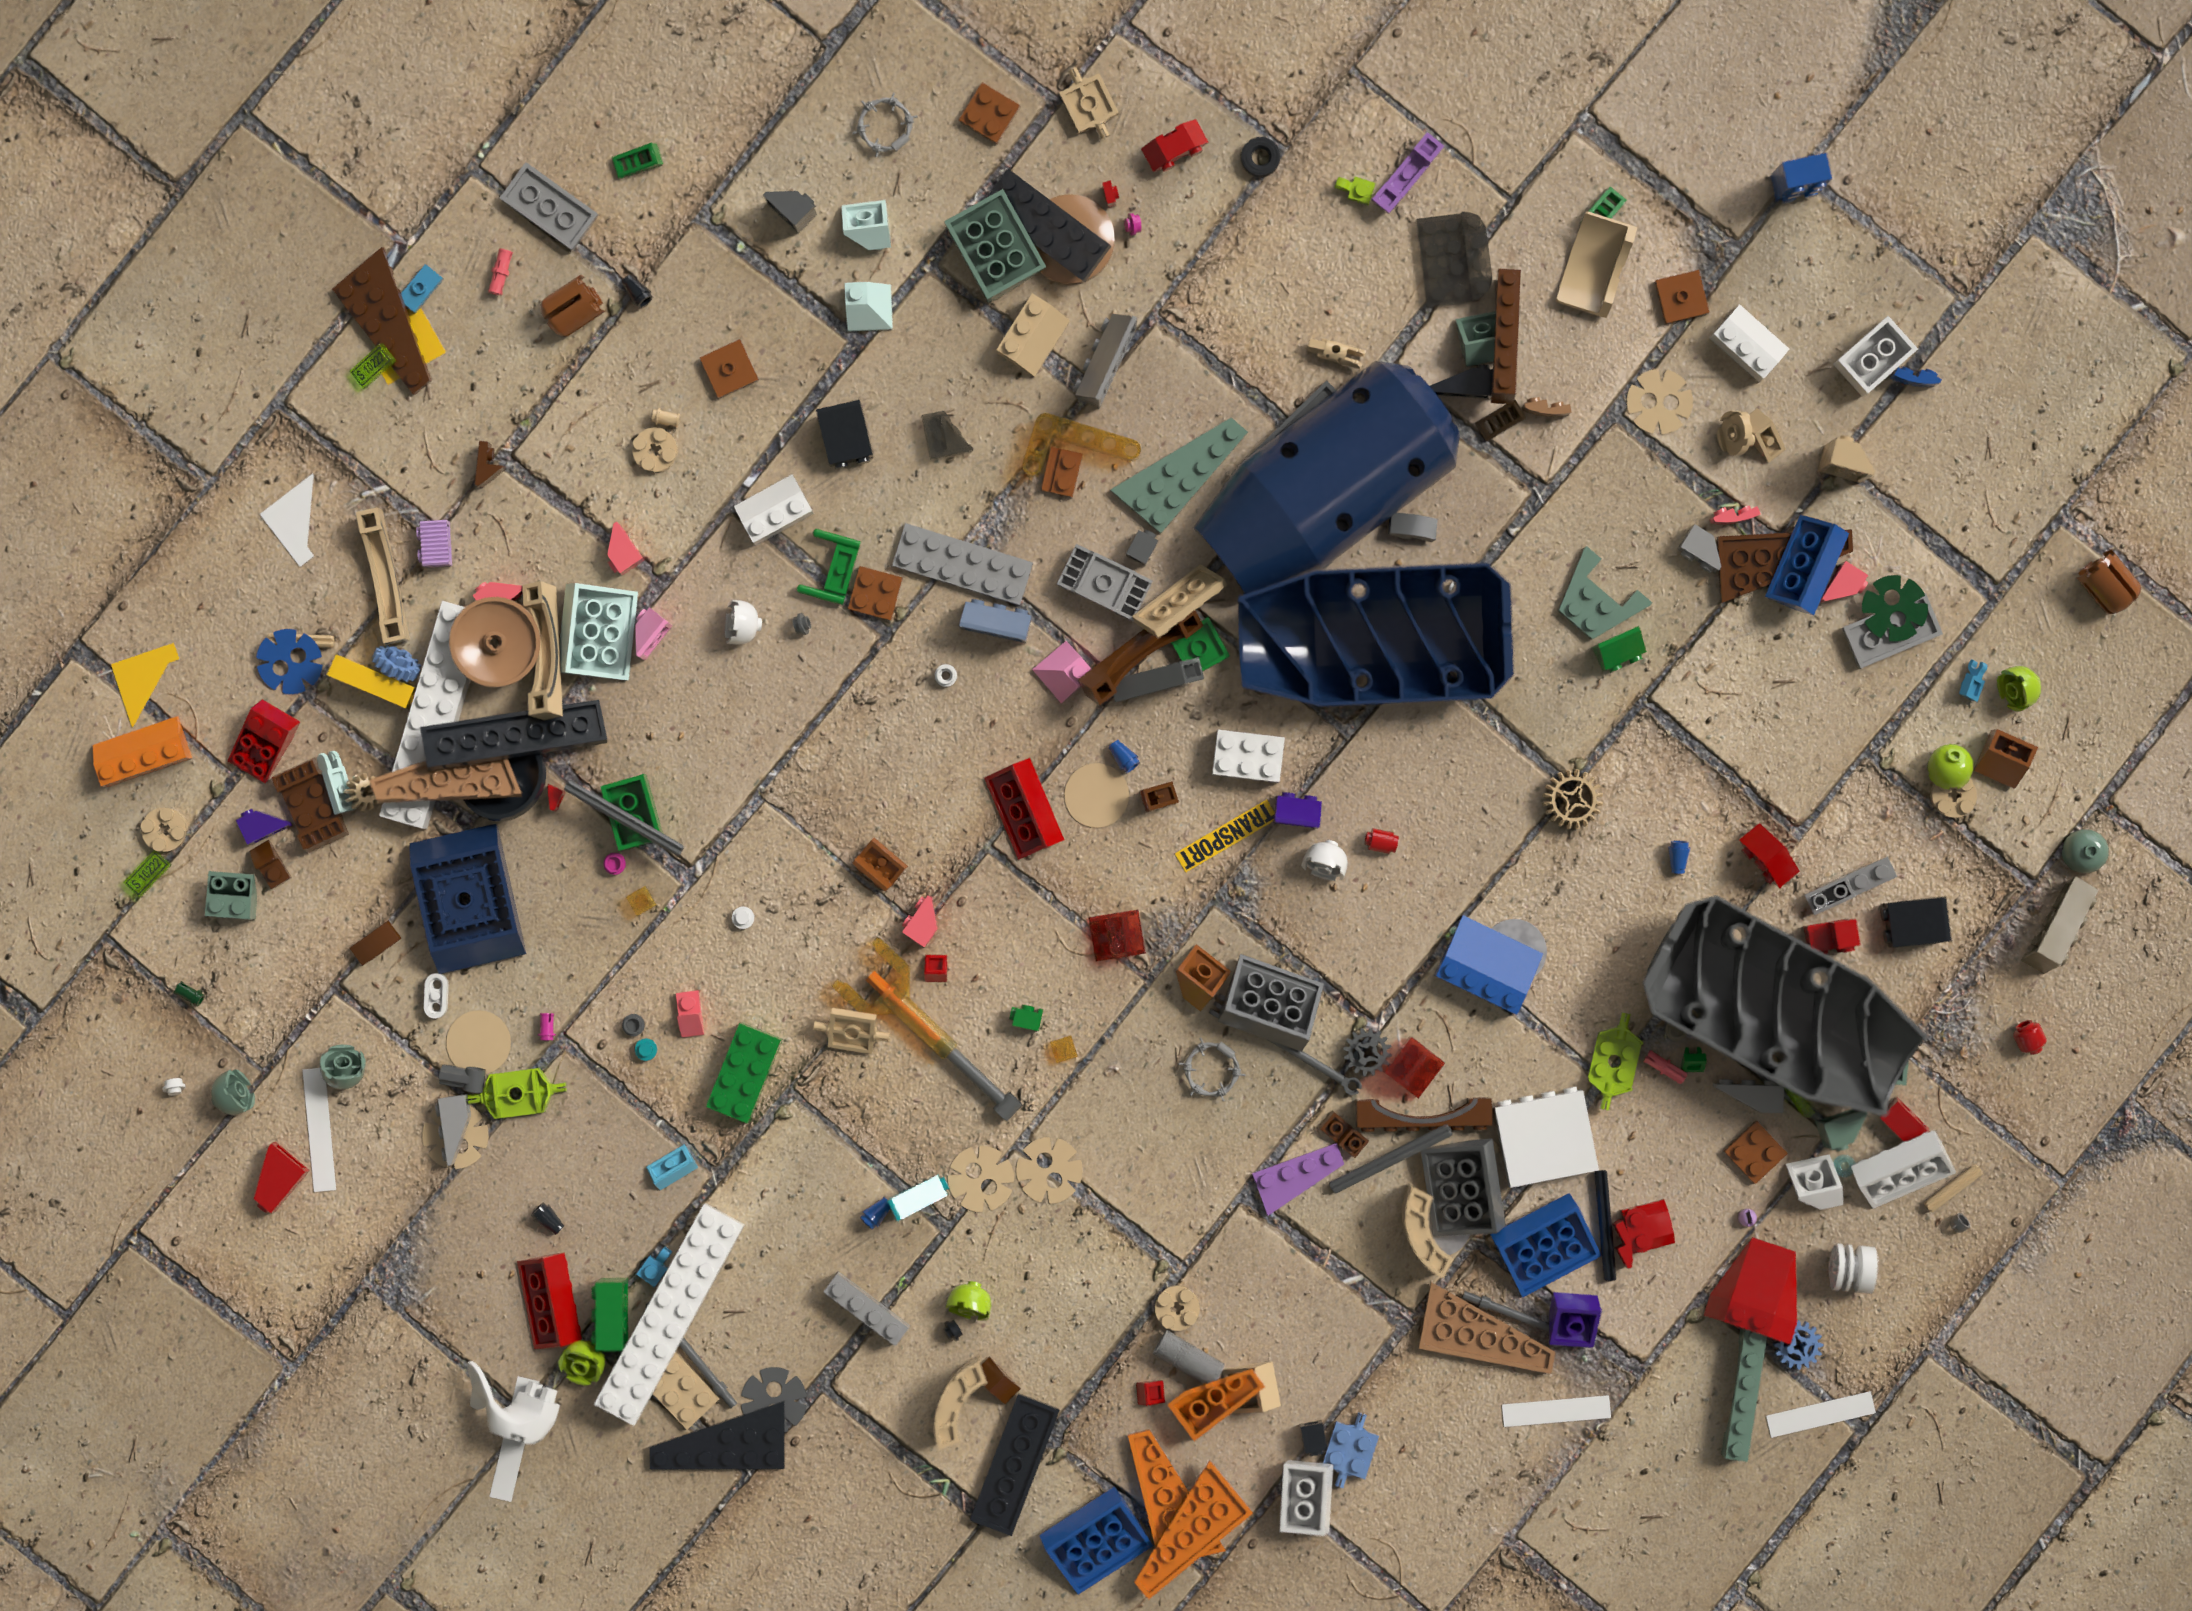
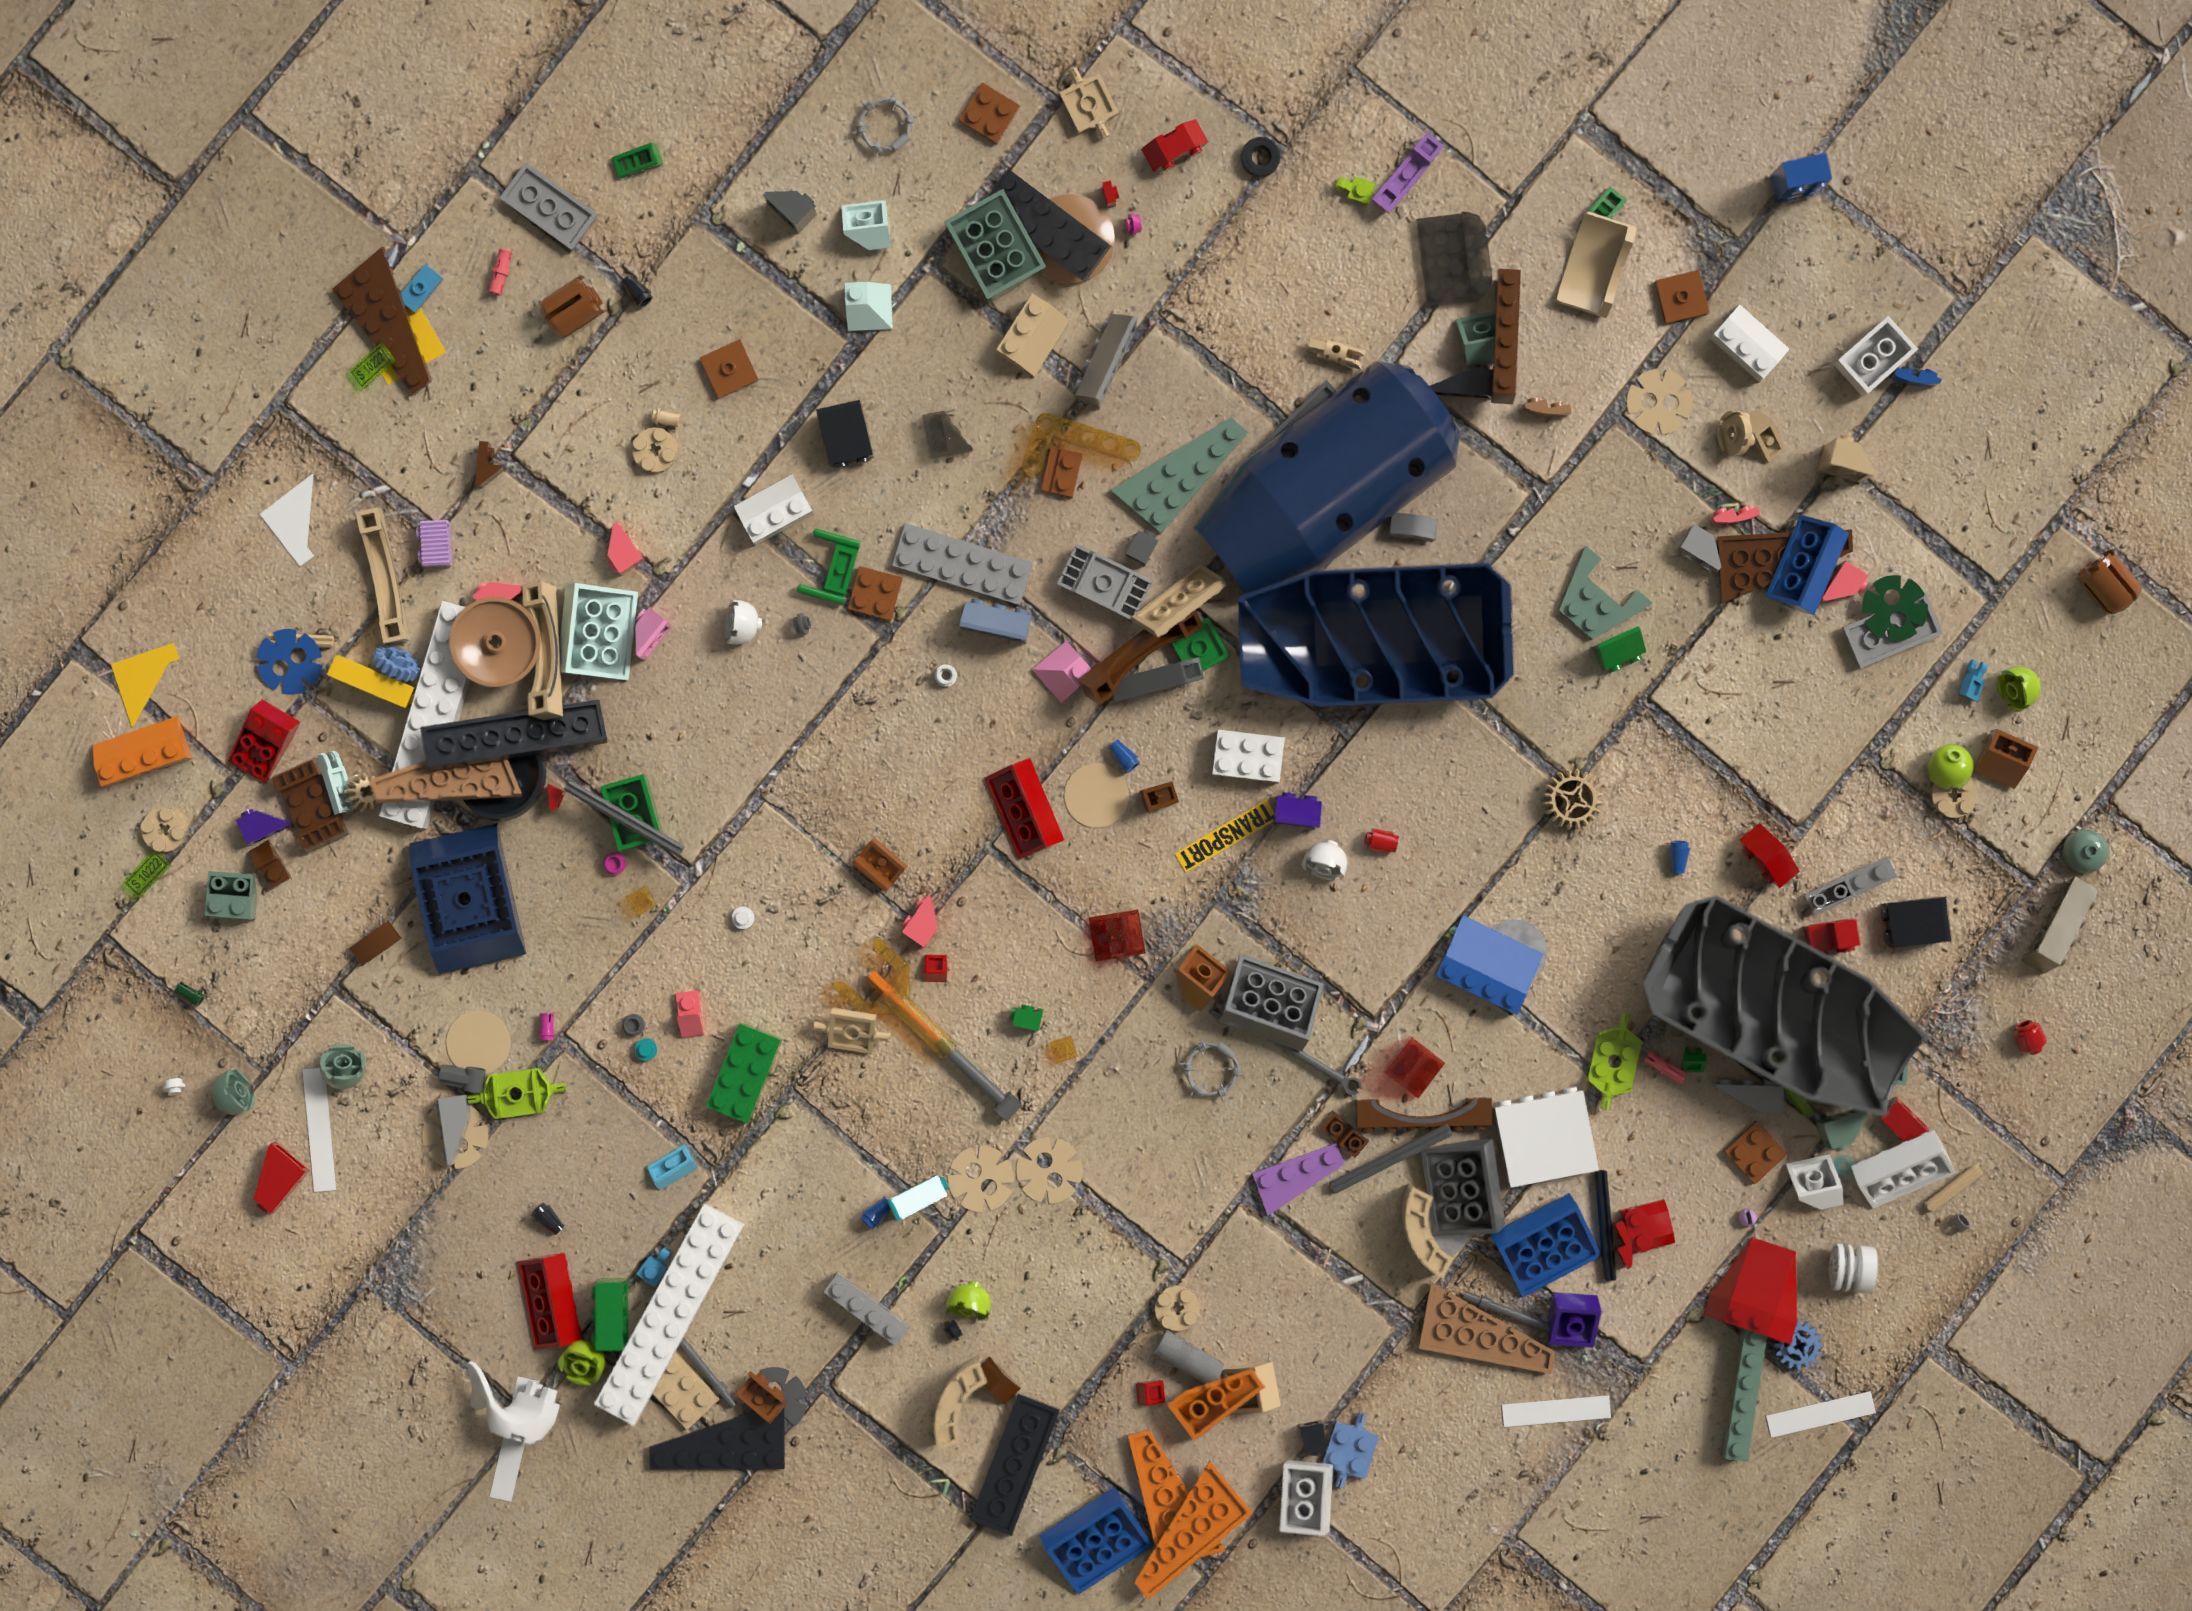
white plate [424,973,449,1018] -> none
dark grey gear [1343,1027,1392,1076] -> none
dark brown slope [1475,399,1526,442] -> none
none -> dark orange bracket [735,1371,787,1424]

